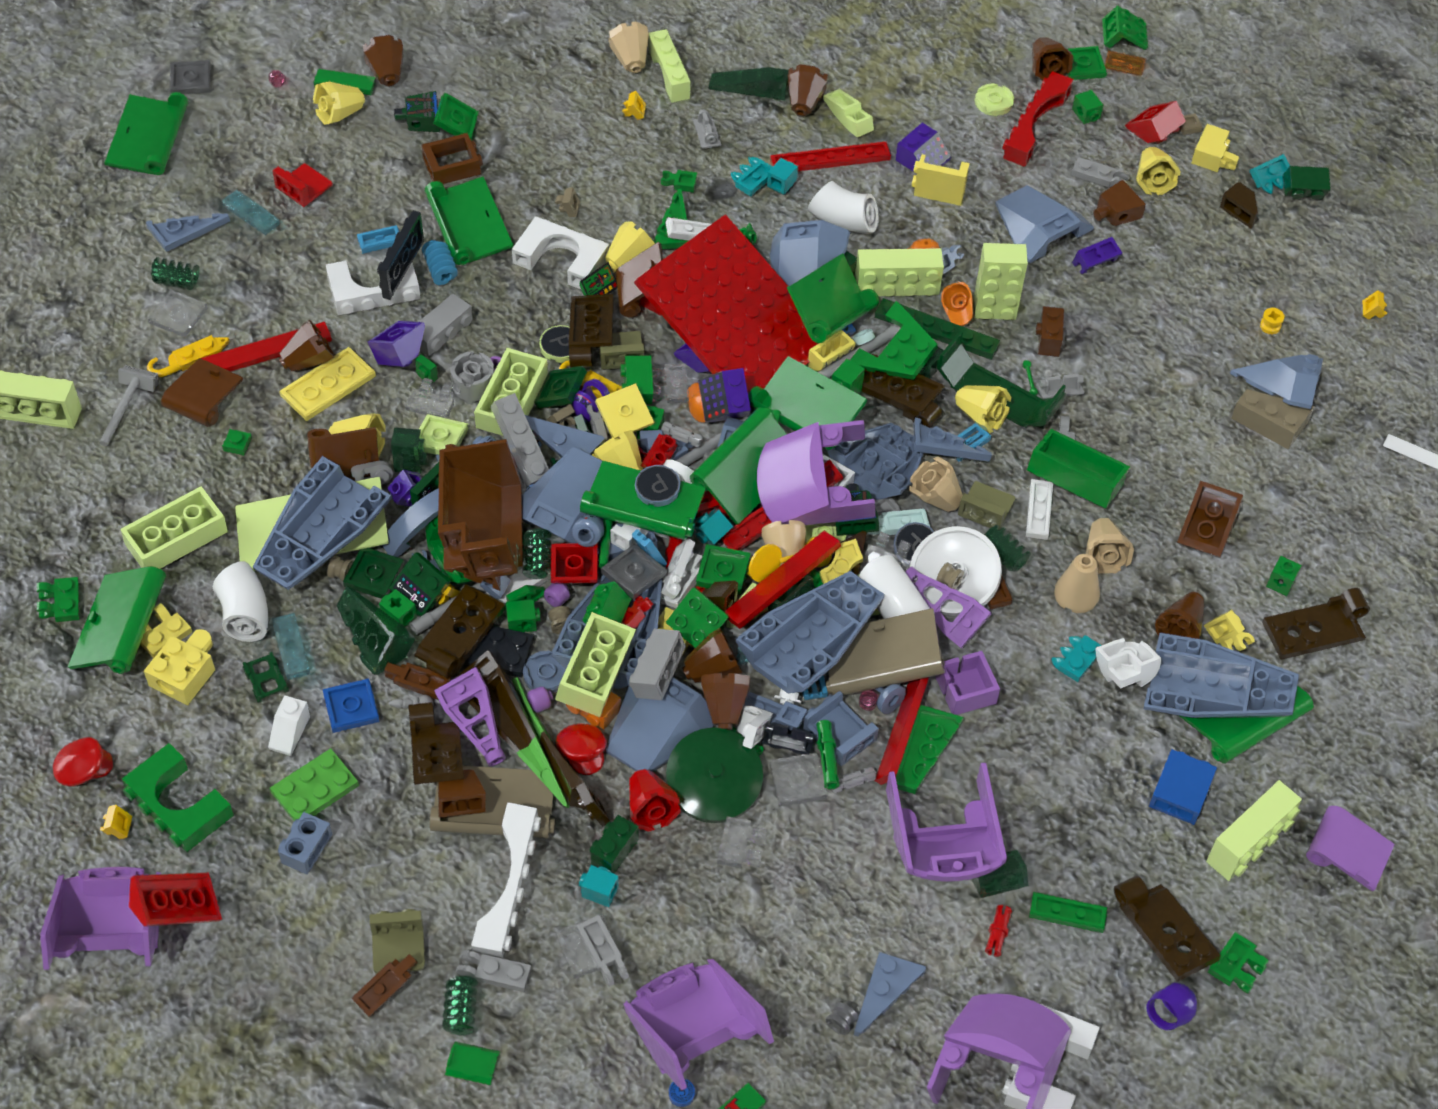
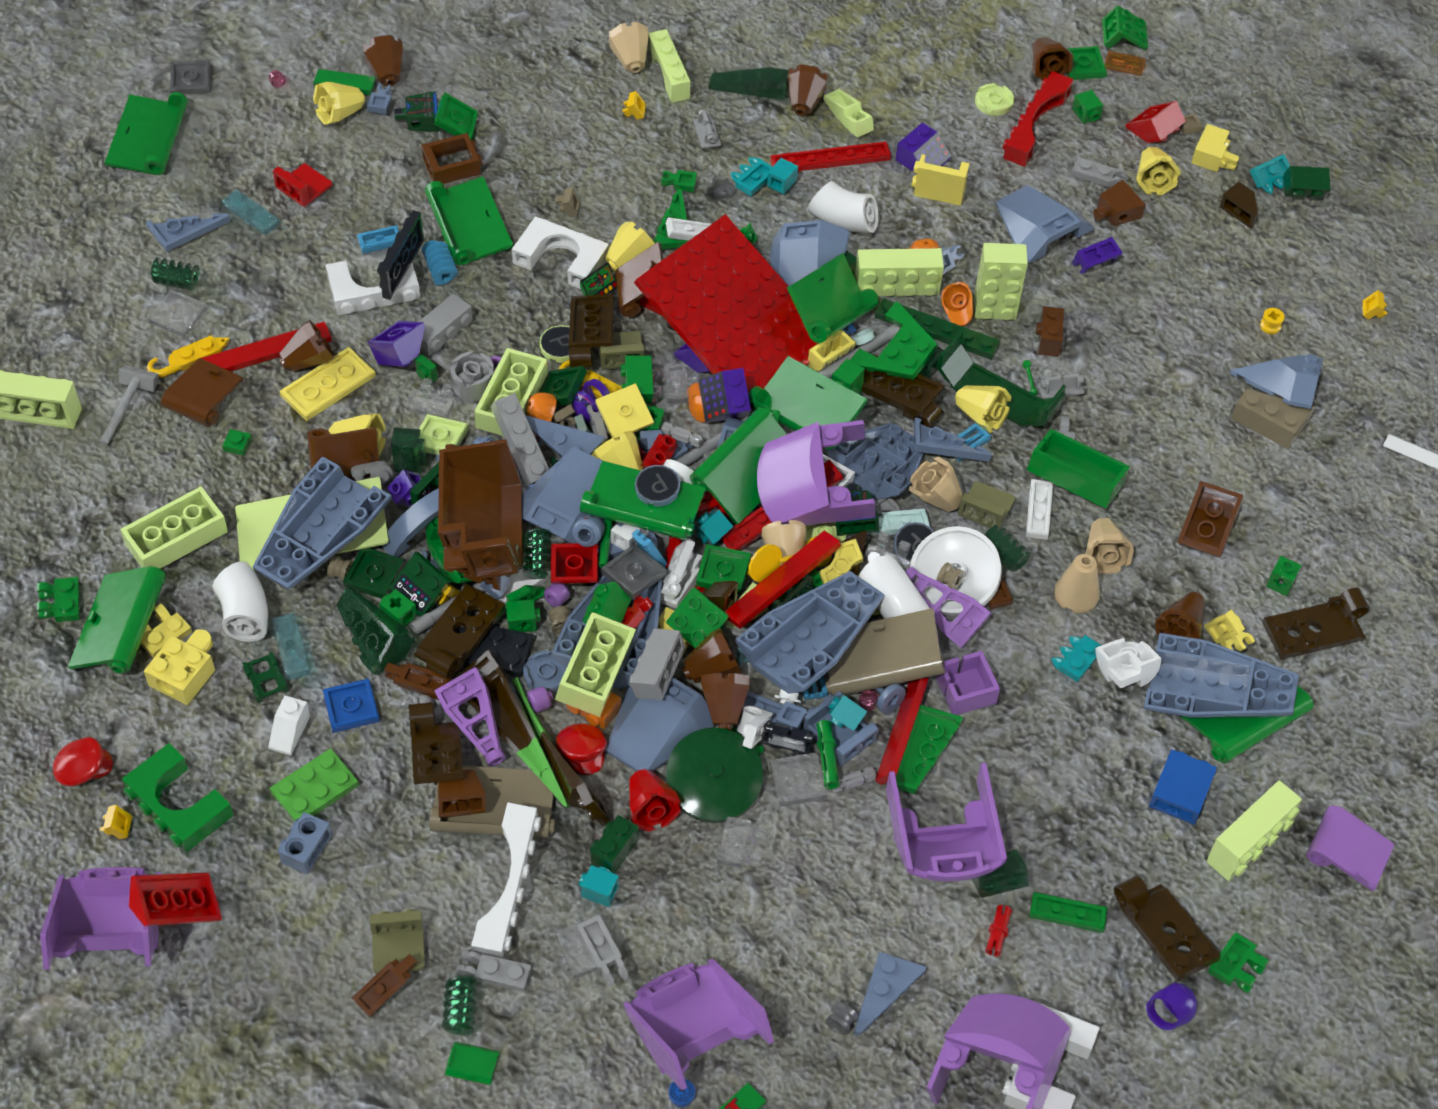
none -> sand blue plate [367,83,392,115]
none -> orange cap [526,392,556,437]
none -> teal brick [828,693,867,731]

